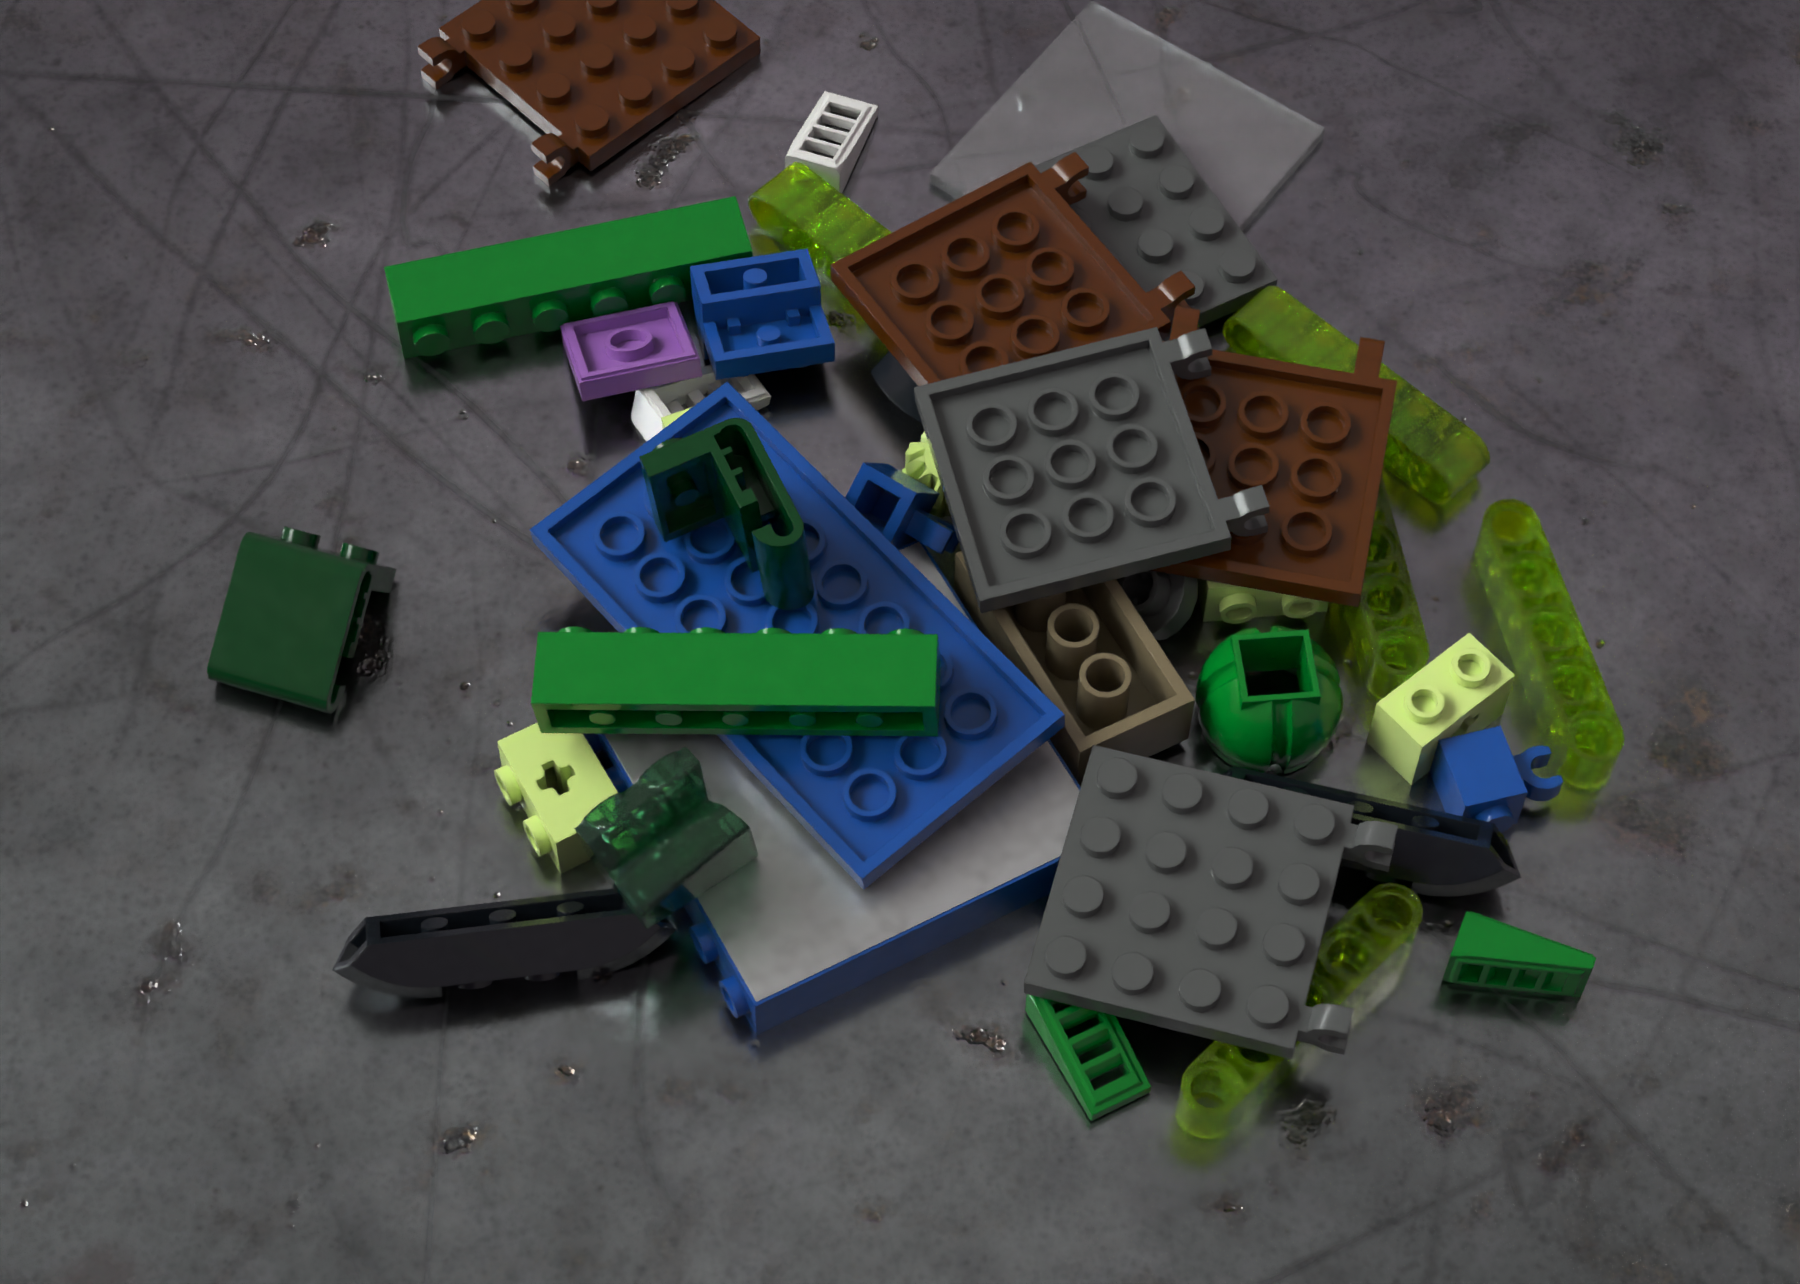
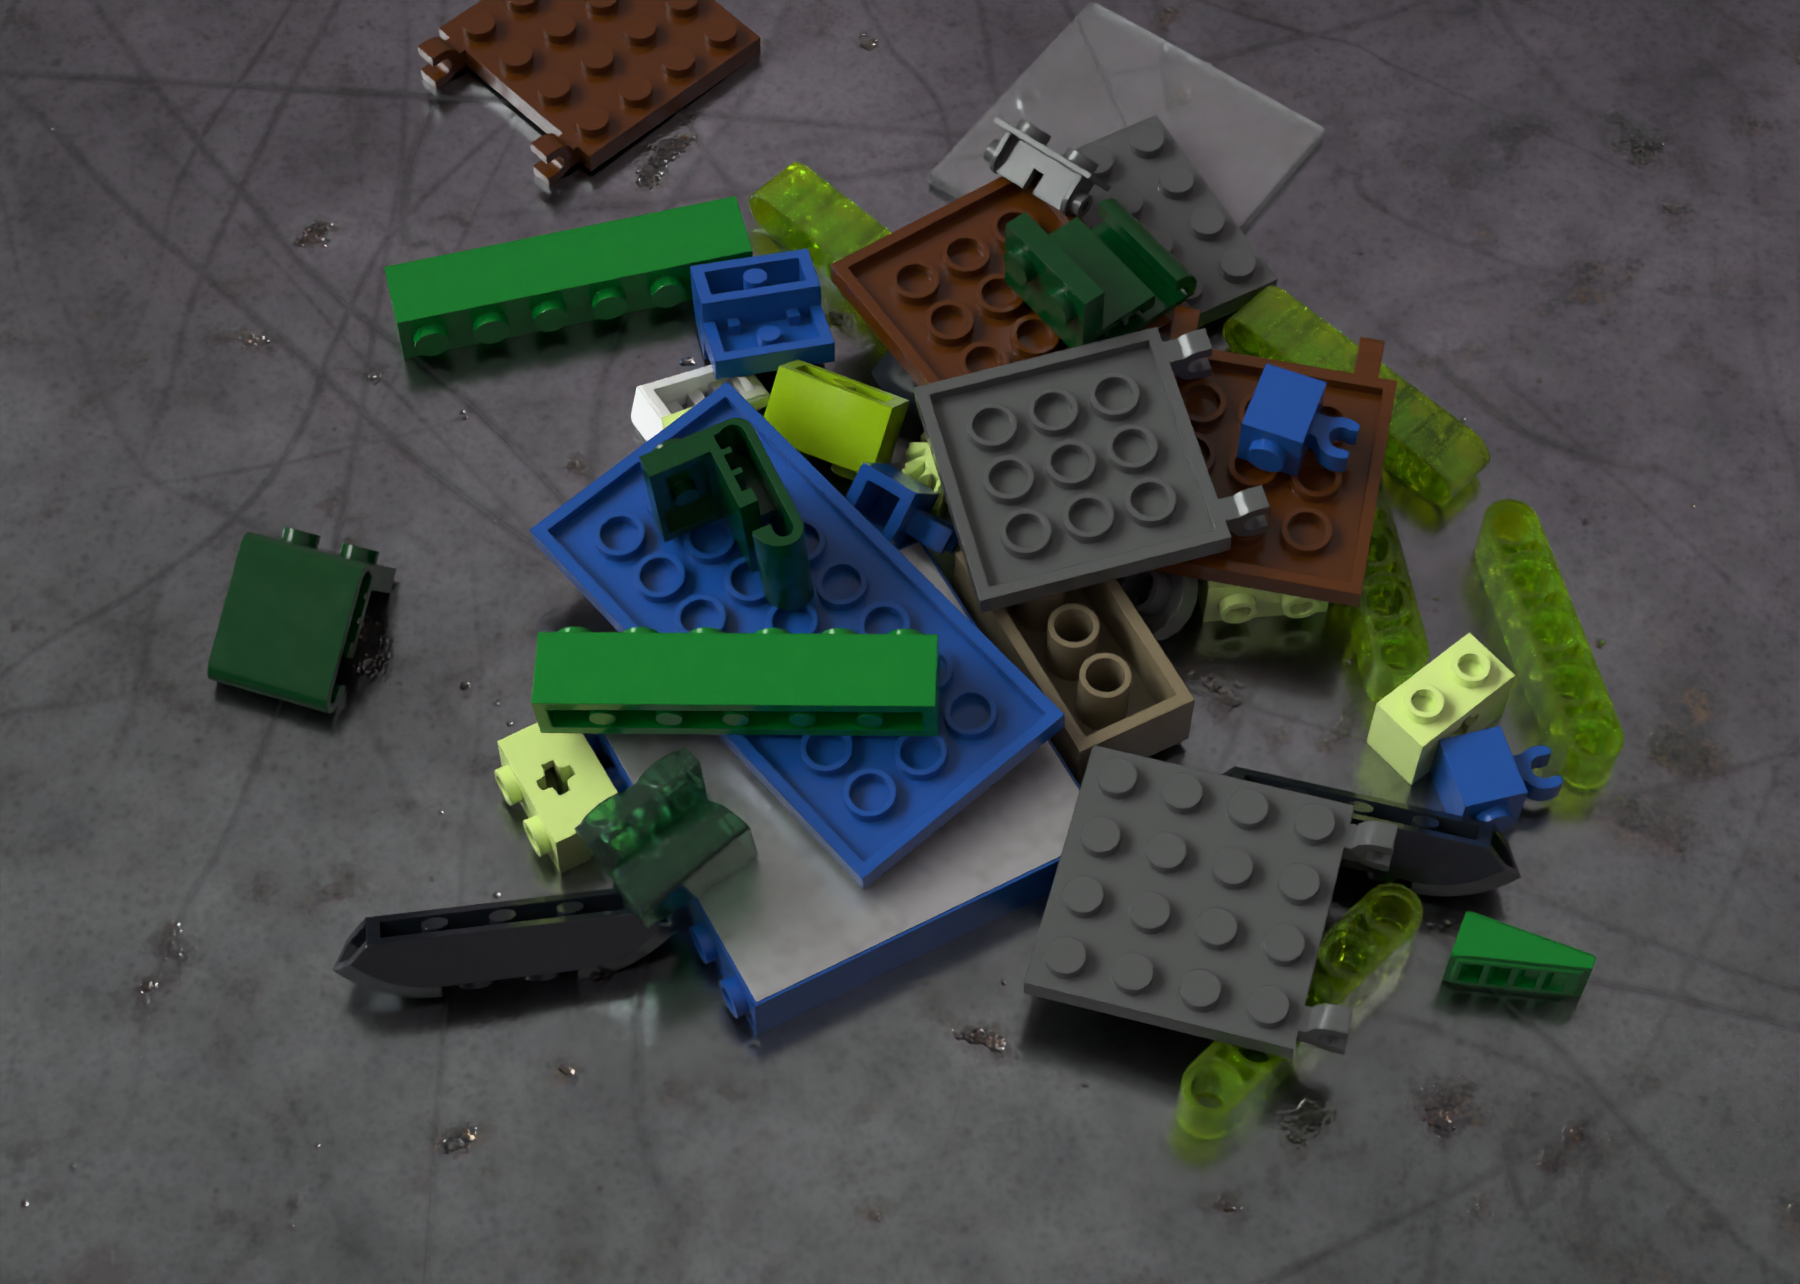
medium lavender tile [560,301,702,401] -> none
white slope [785,91,879,198] -> none
green slope [1025,994,1152,1121] -> none
green piece [1195,626,1344,774] -> none
none -> lime brick [764,359,910,480]
none -> hinge [984,117,1111,217]
none -> dark green piece [1003,198,1197,348]
none -> blue brick [1237,363,1360,477]

